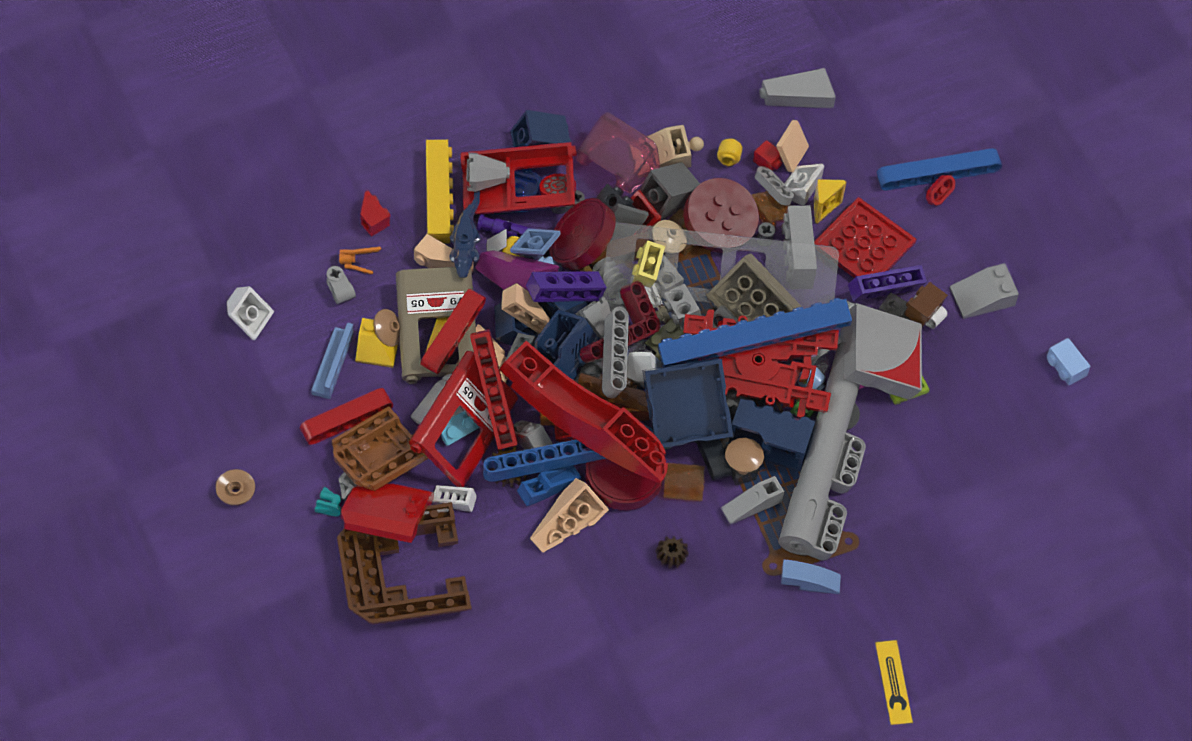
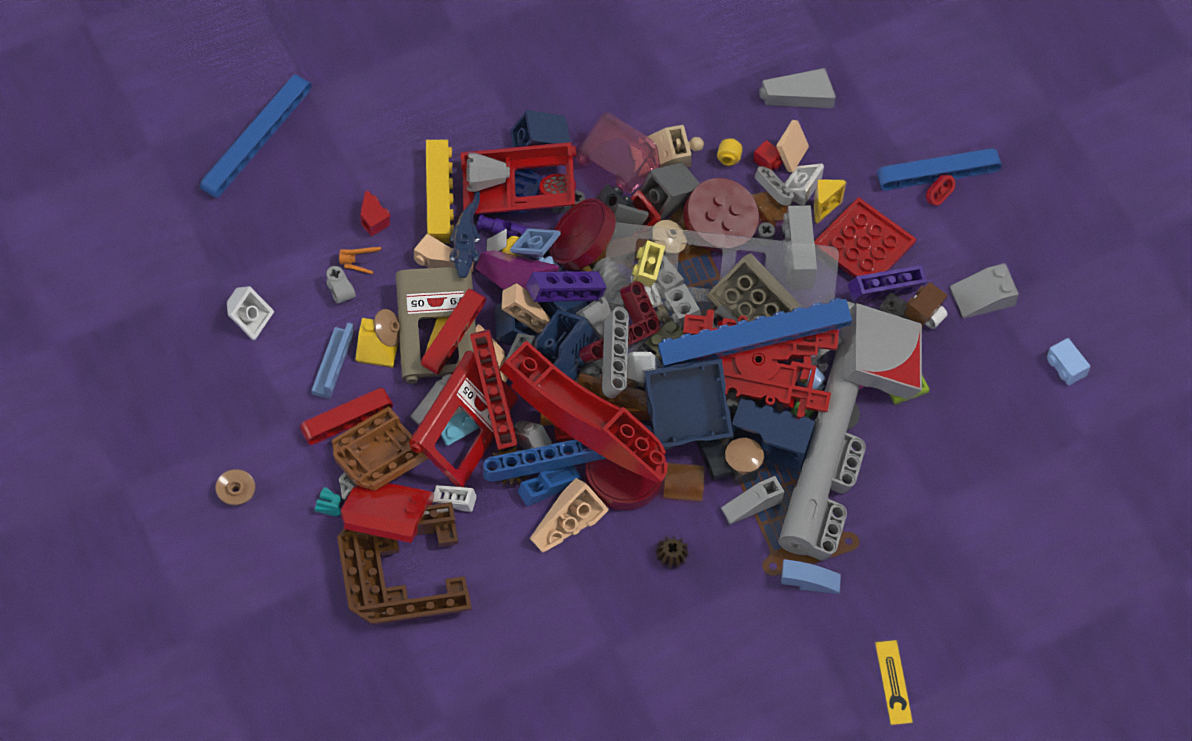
none -> blue beam [200,74,312,198]

